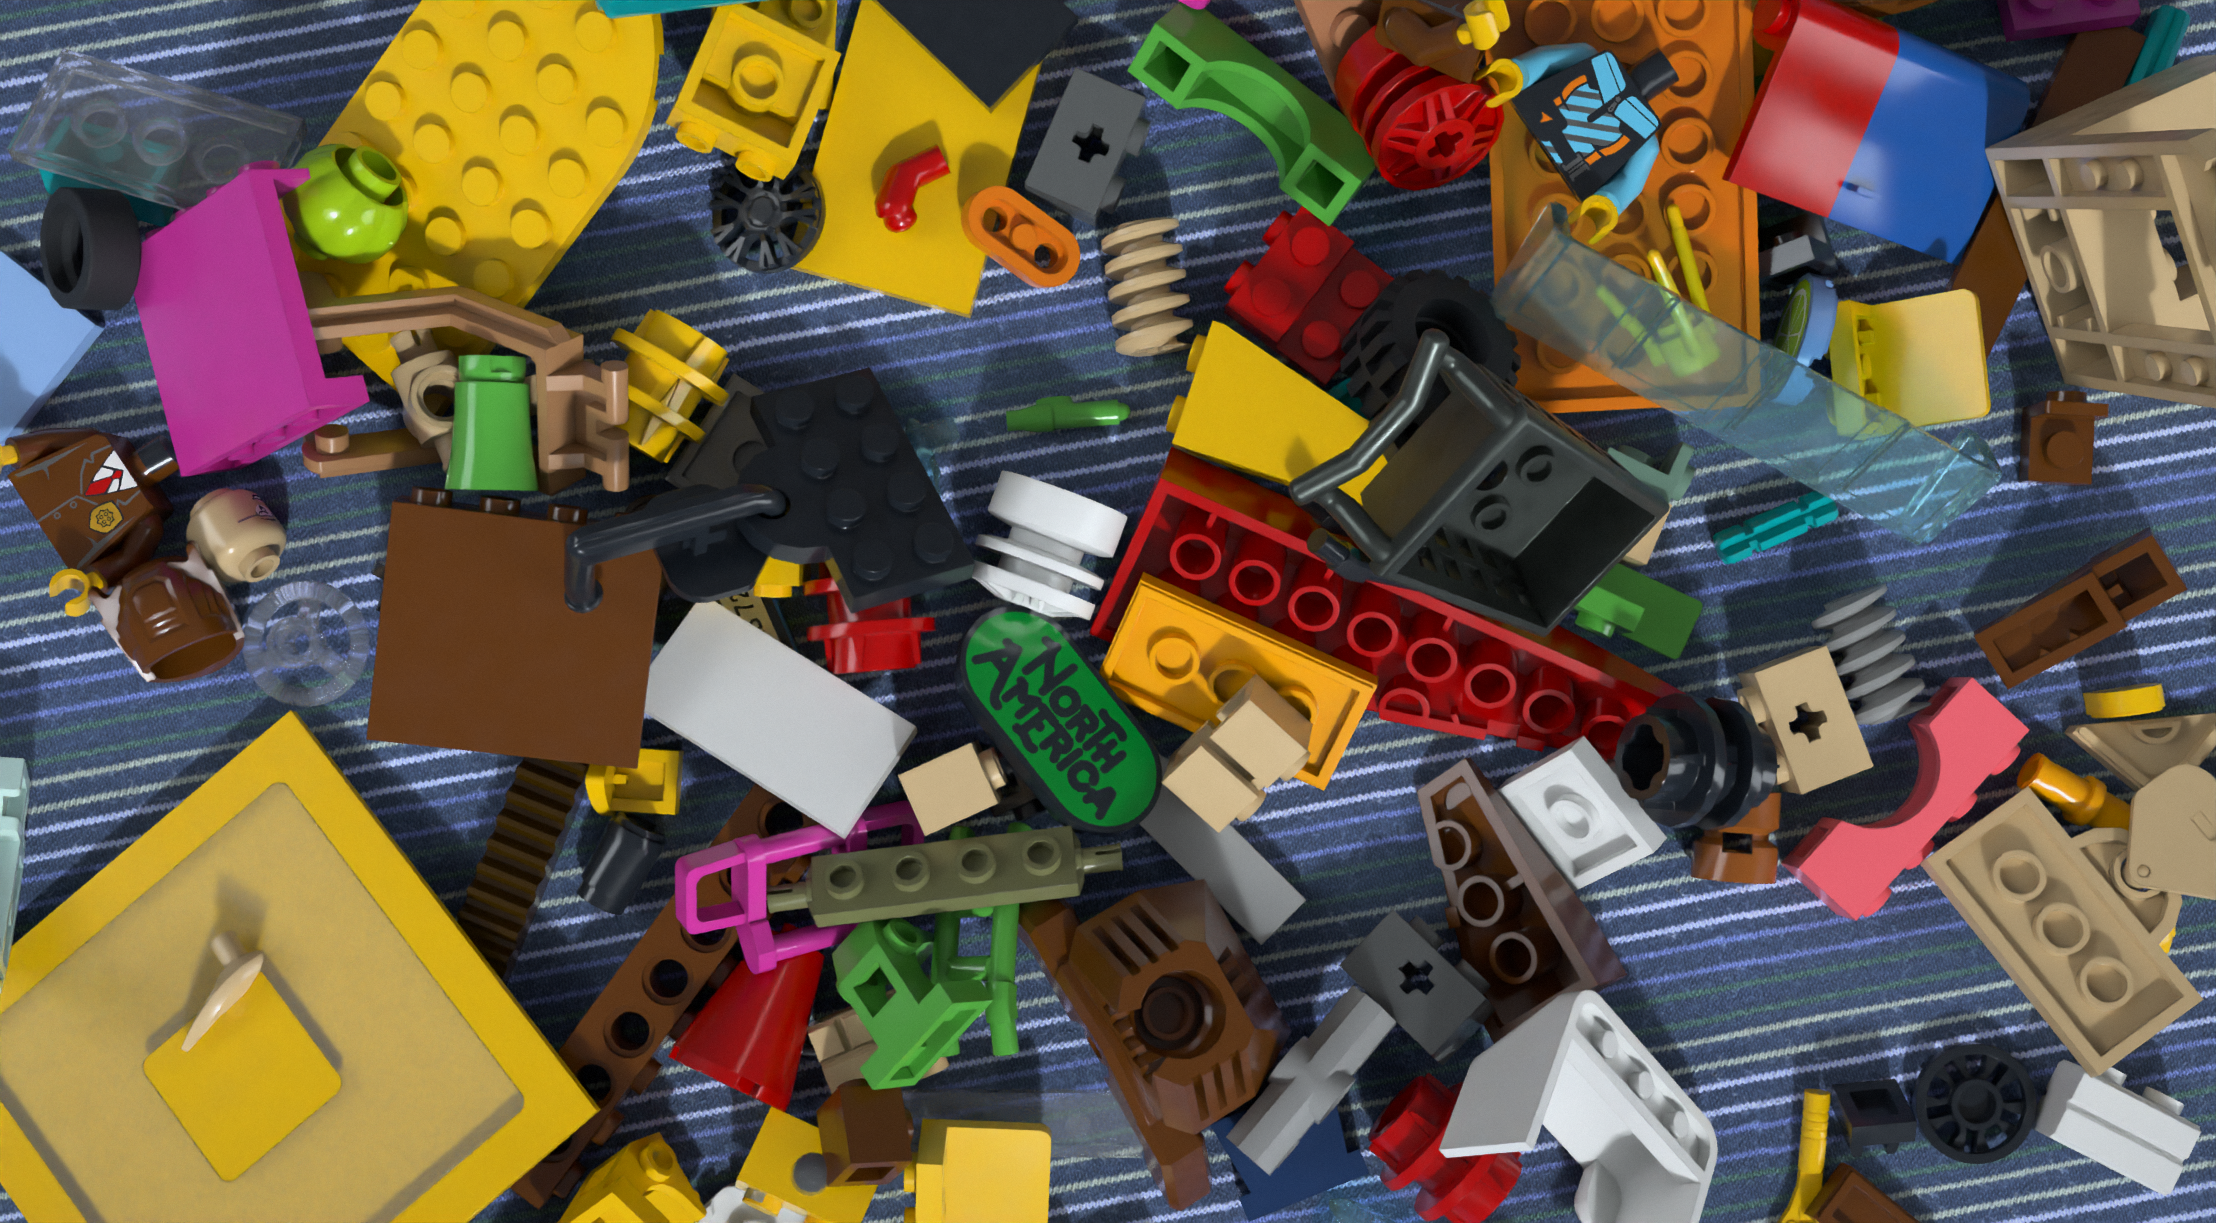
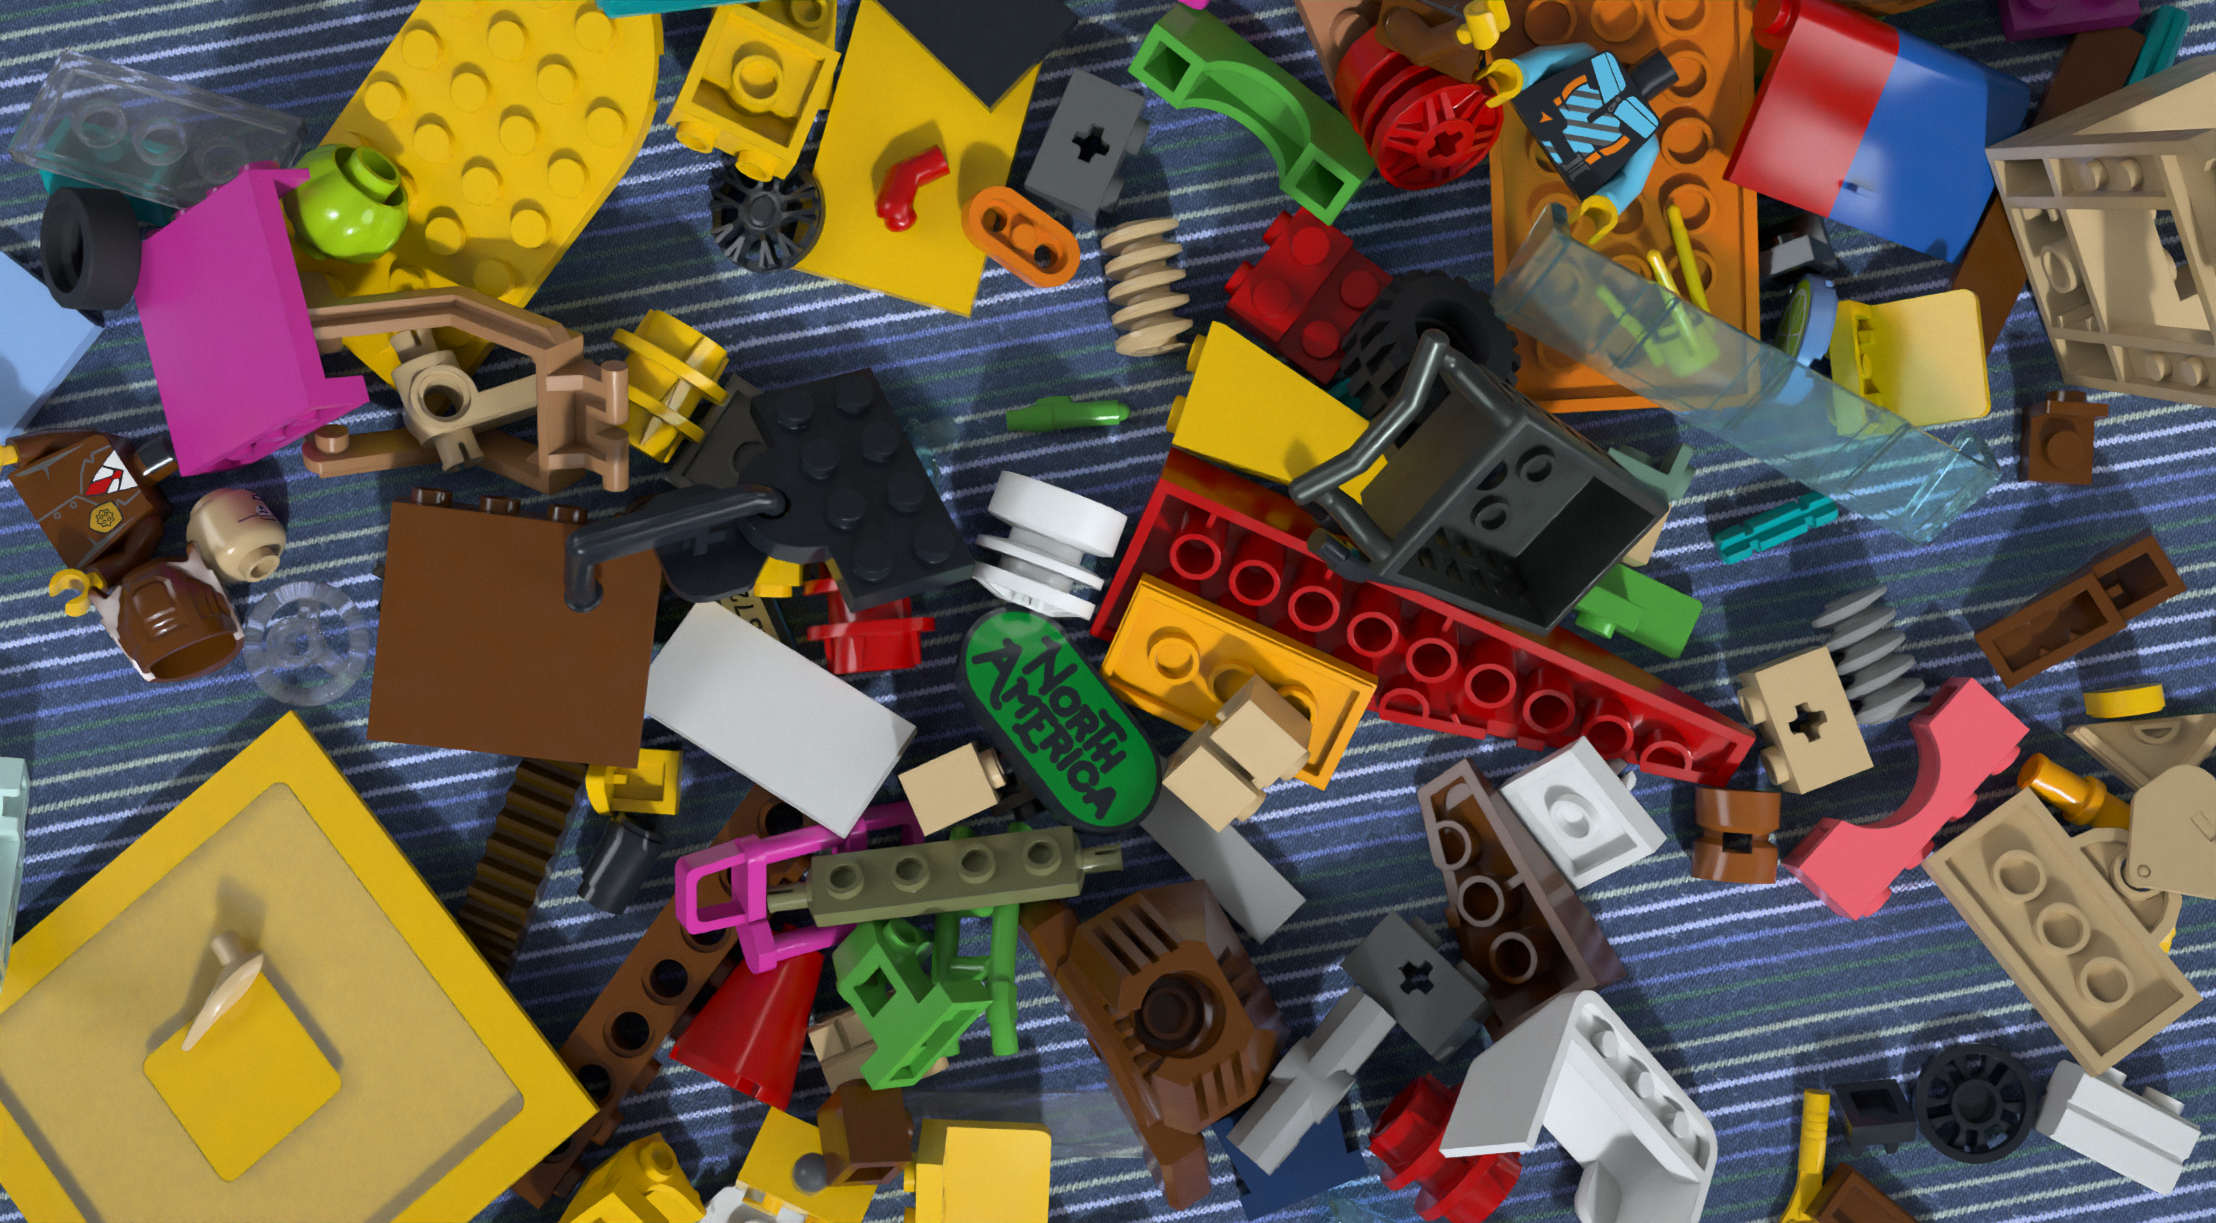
bright green plant [444,355,539,491] -> none
black piece [1614,693,1780,831] -> none

